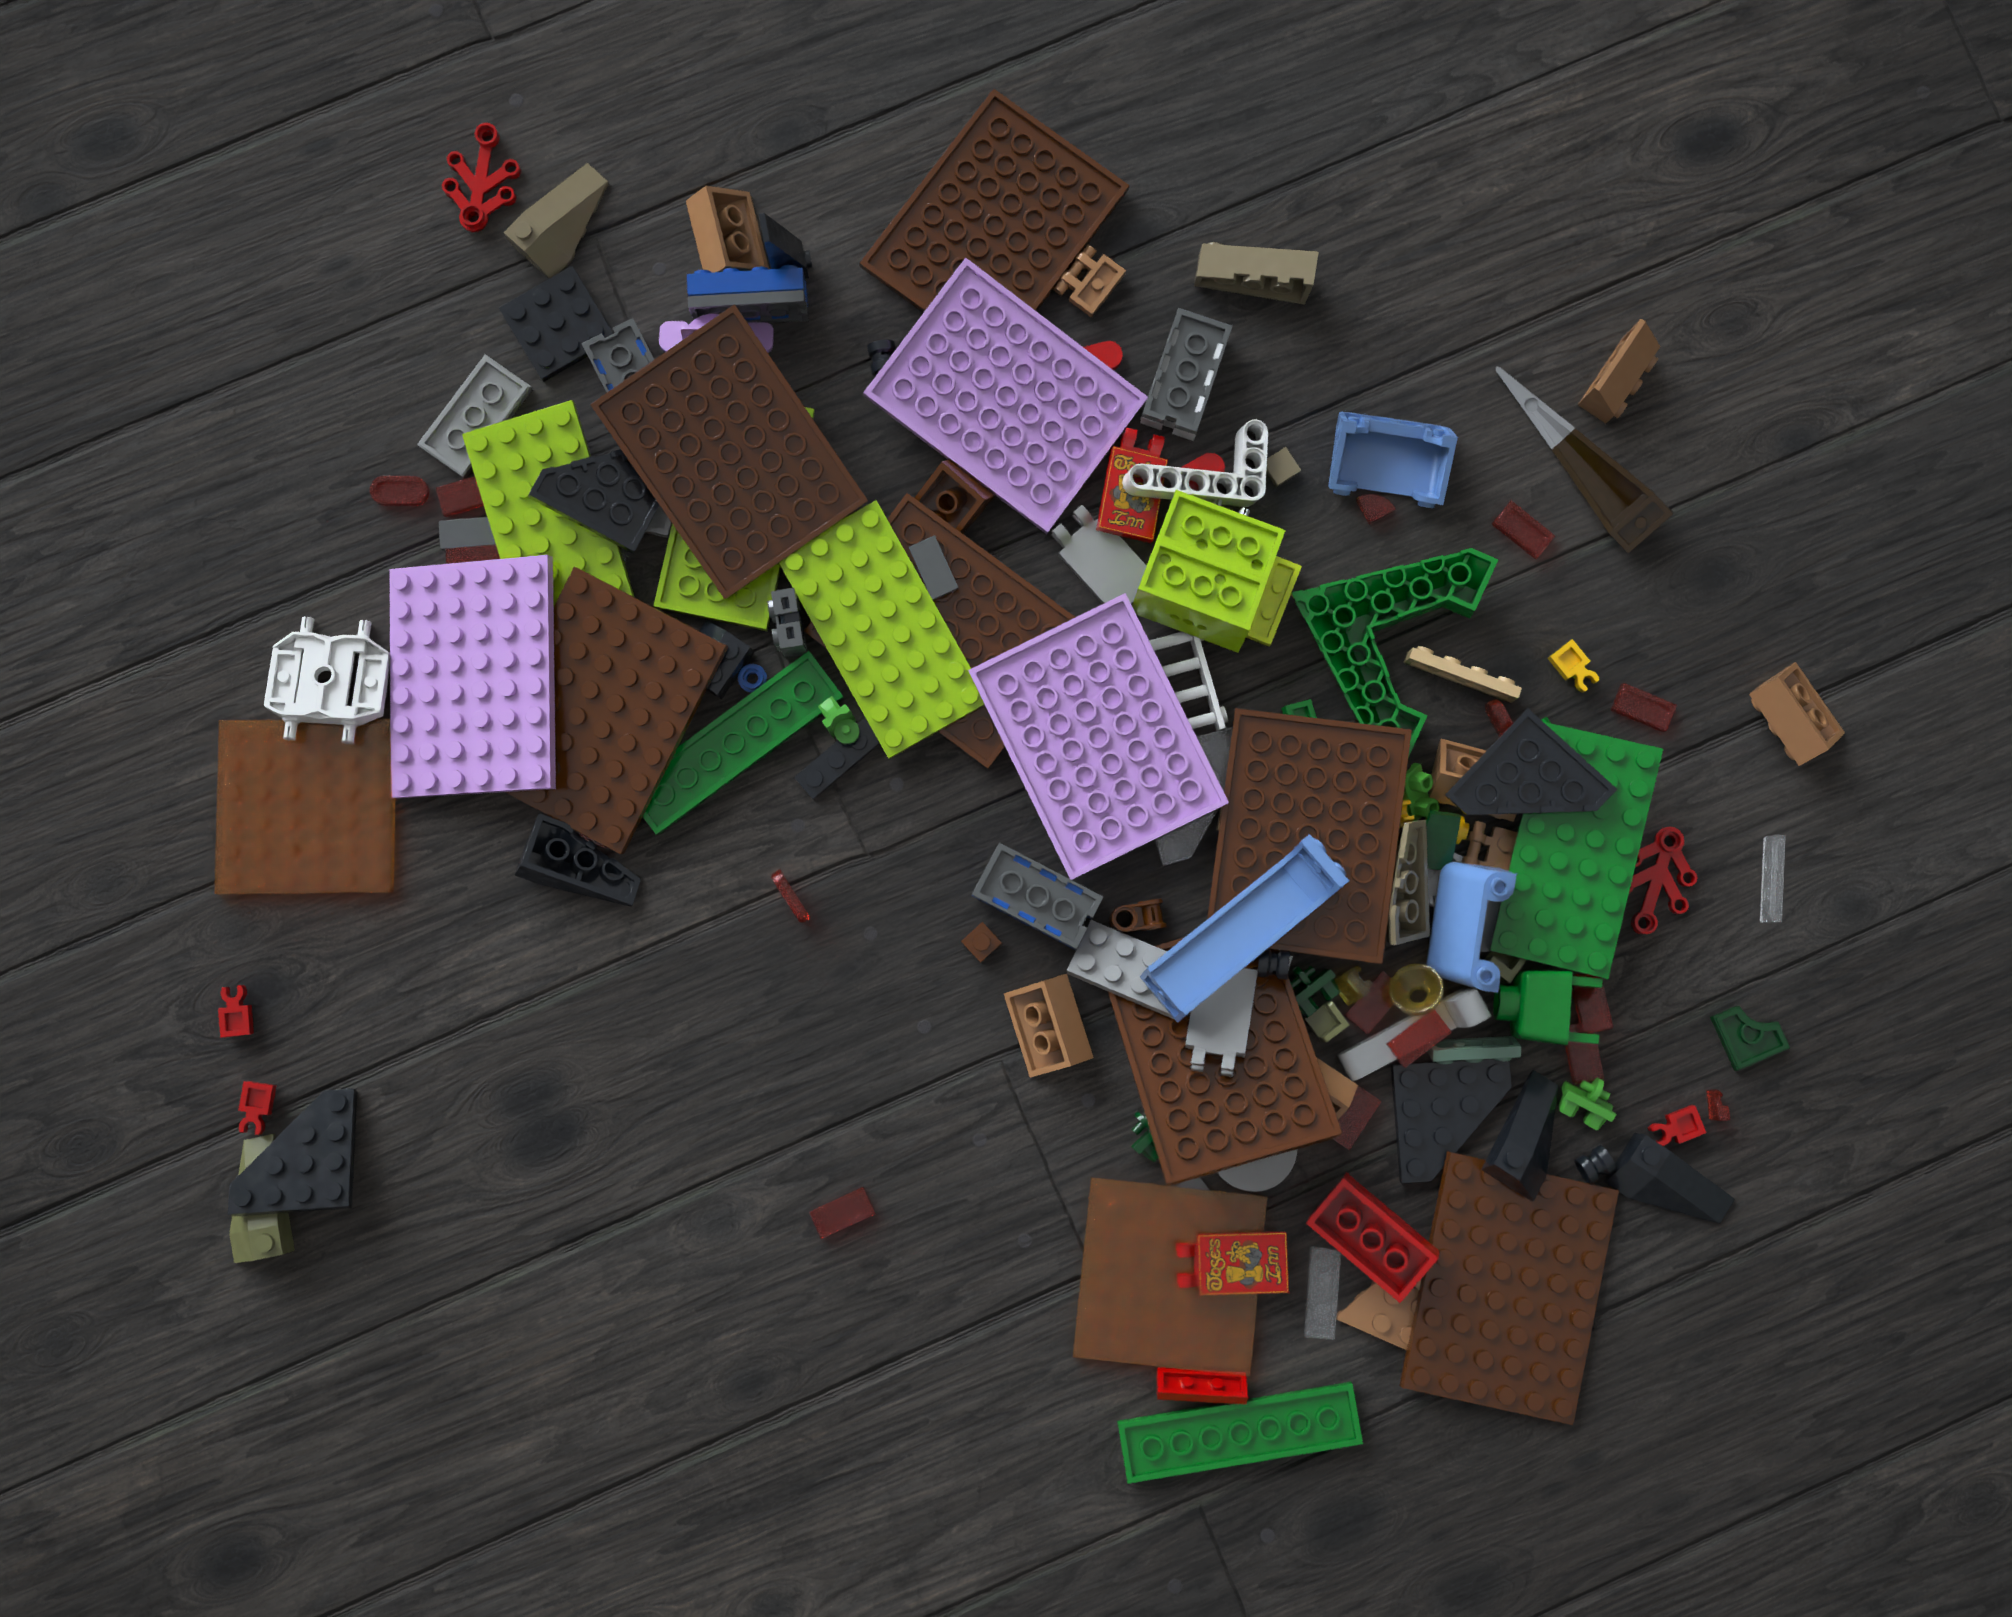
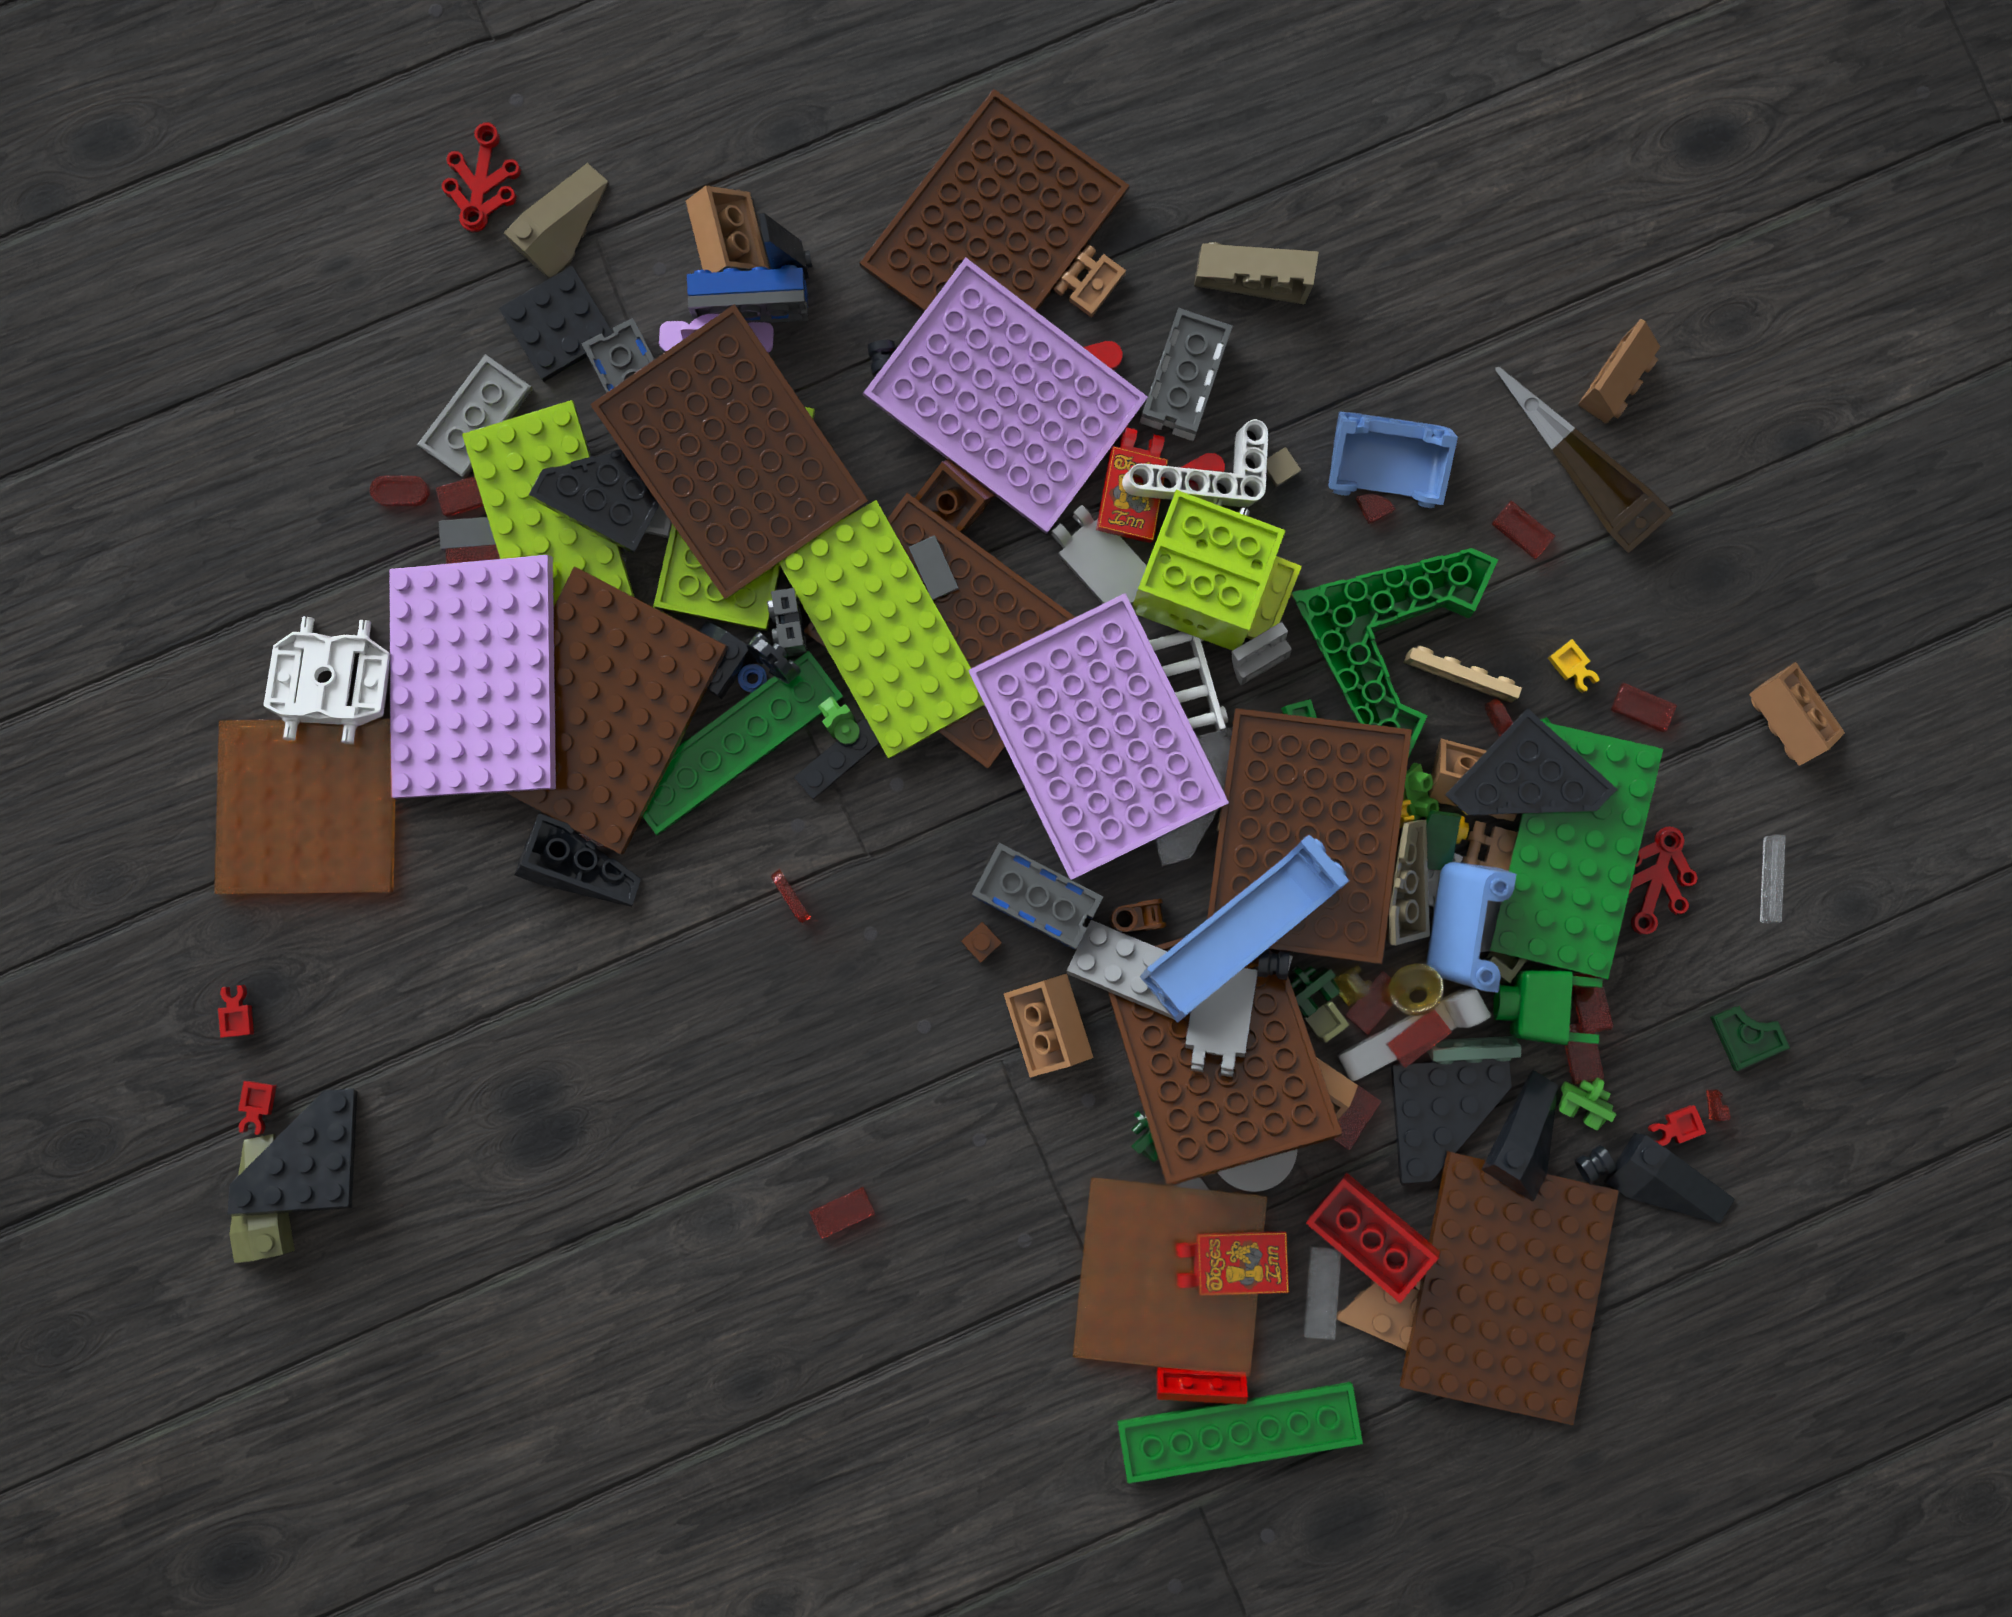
none -> black plate [746,632,801,684]
none -> light grey slope [1232,622,1292,686]

